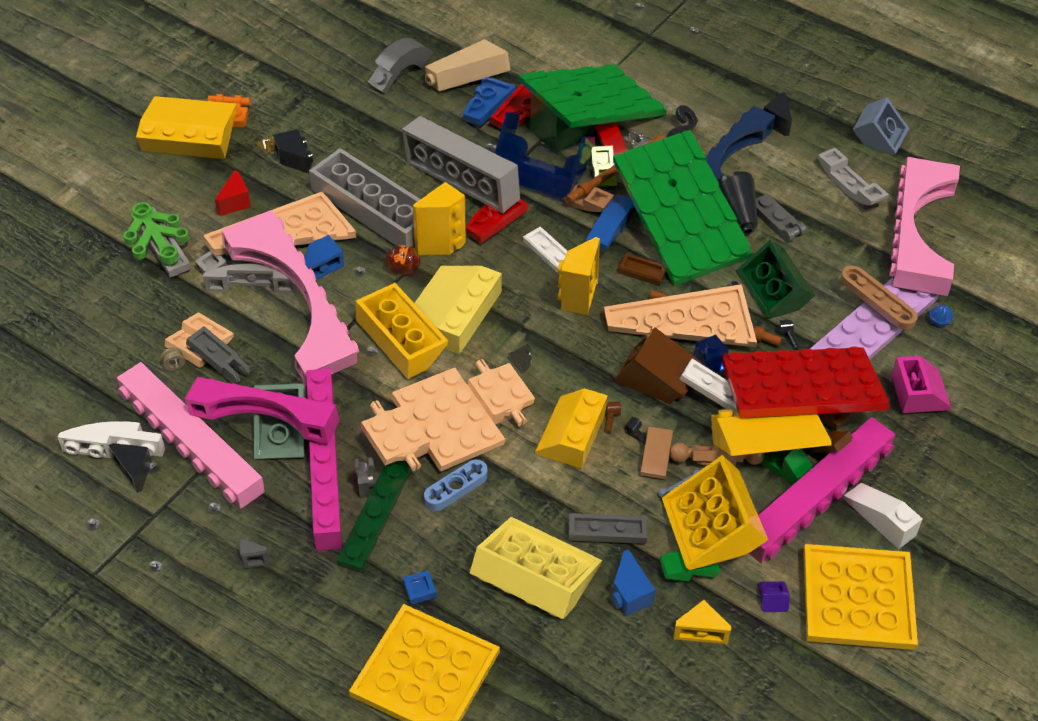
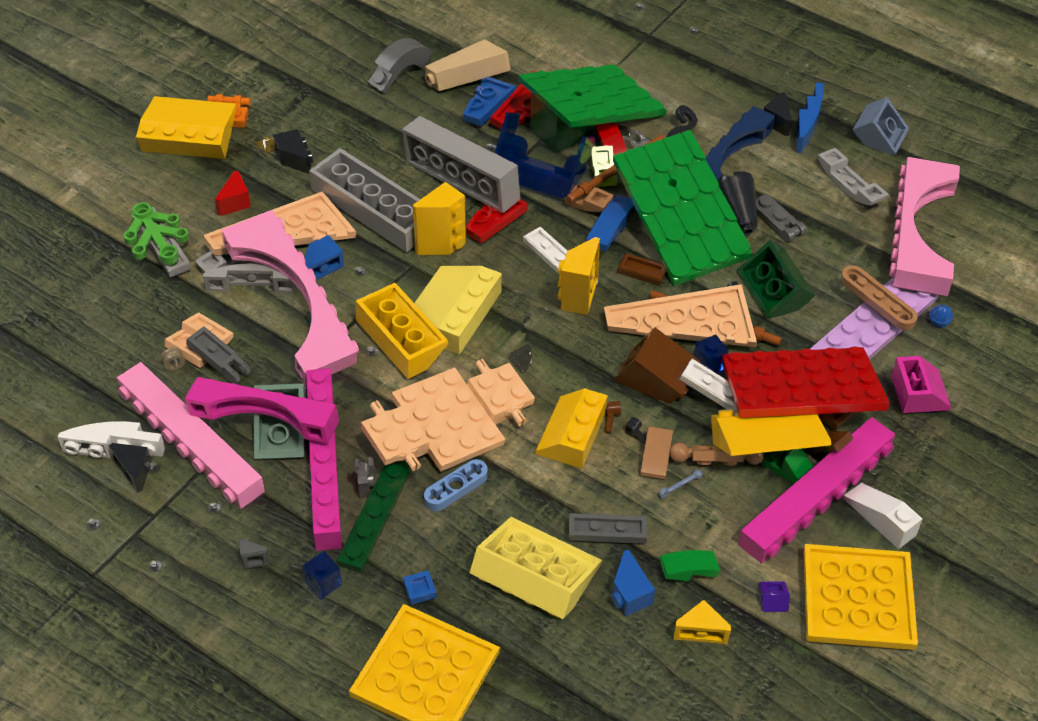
clear red head [386,245,421,276] -> none
yellow slope [662,455,768,570] -> none
black hand [778,320,800,350] -> none
none -> clear blue brick [302,551,342,600]
none -> blue slope [796,83,824,153]

